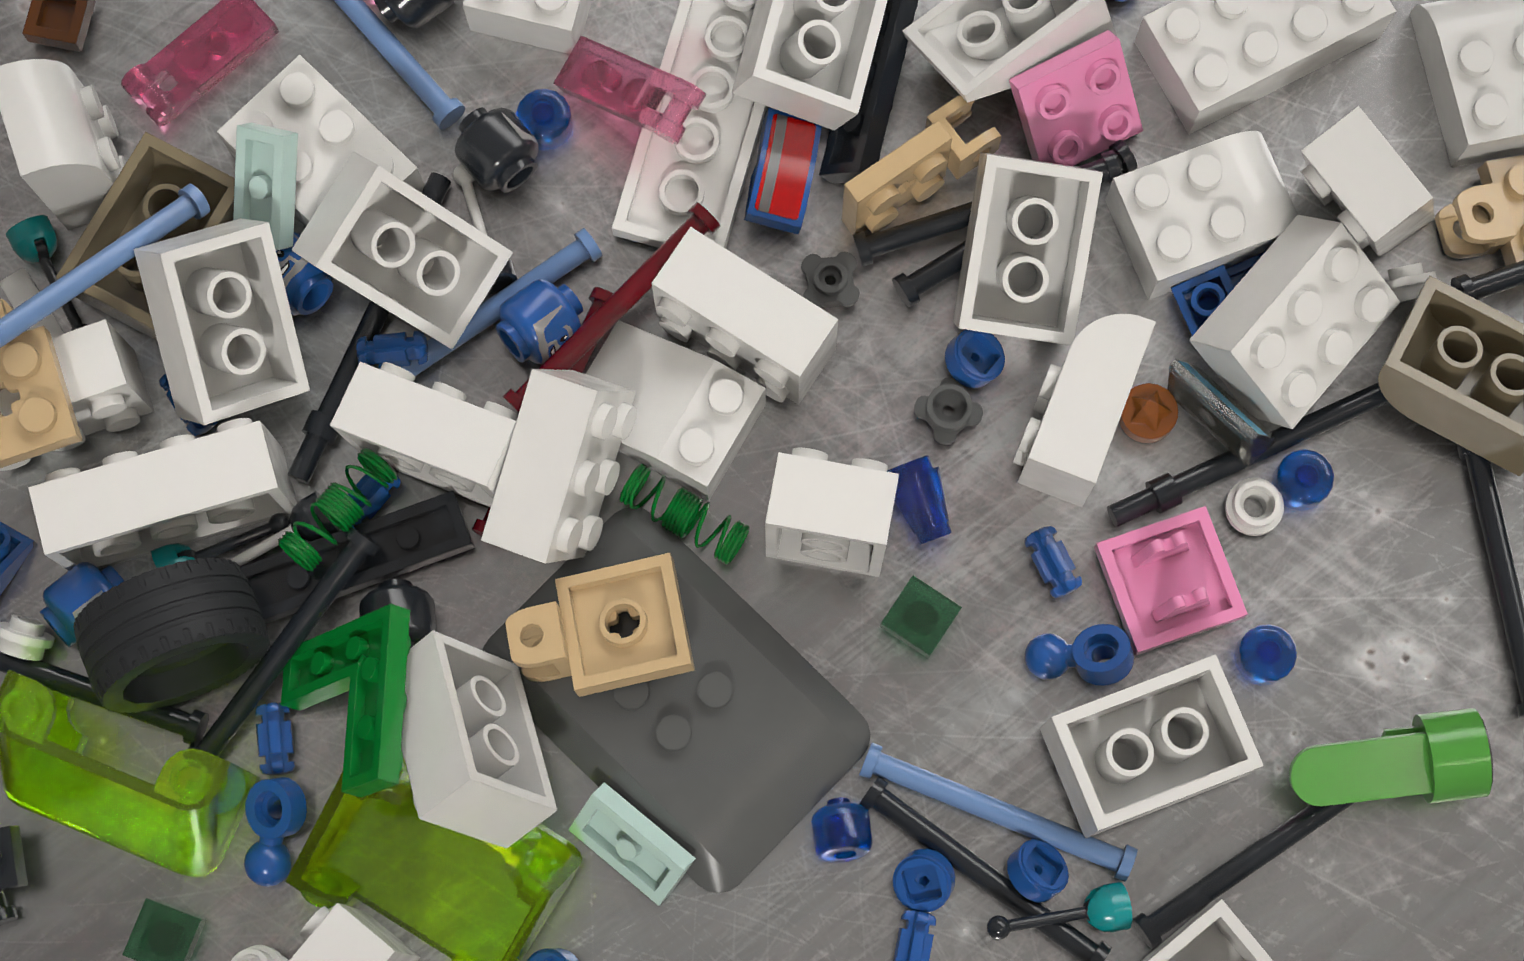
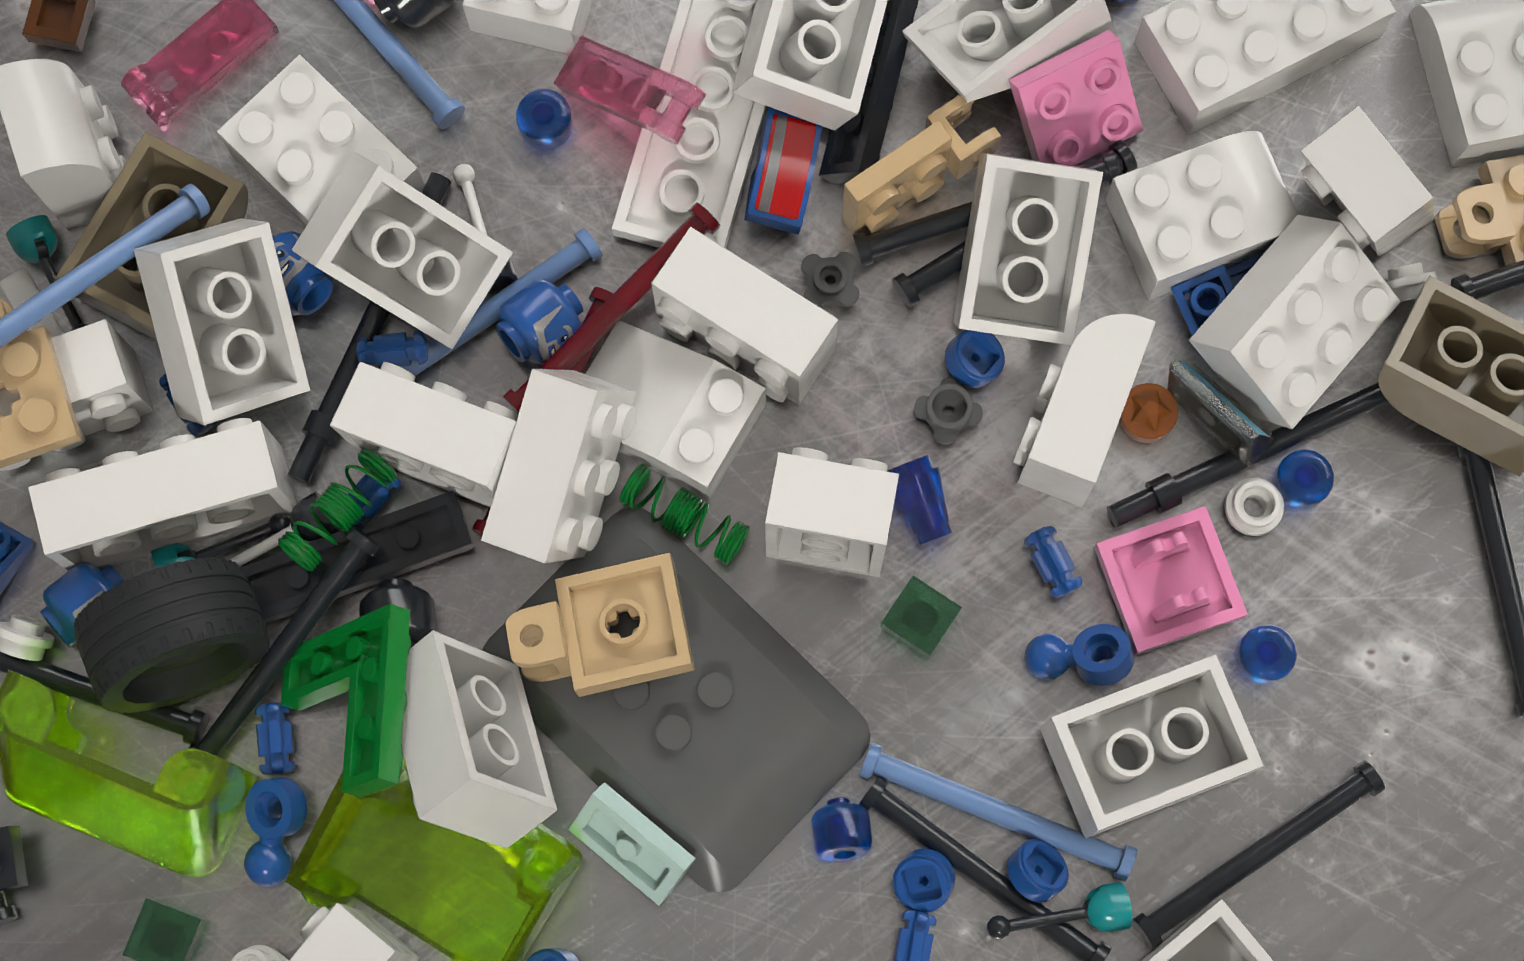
light aqua plate [233,122,298,250] -> none
black head [455,107,539,193] -> none
bright green piece [1289,708,1493,806] -> none

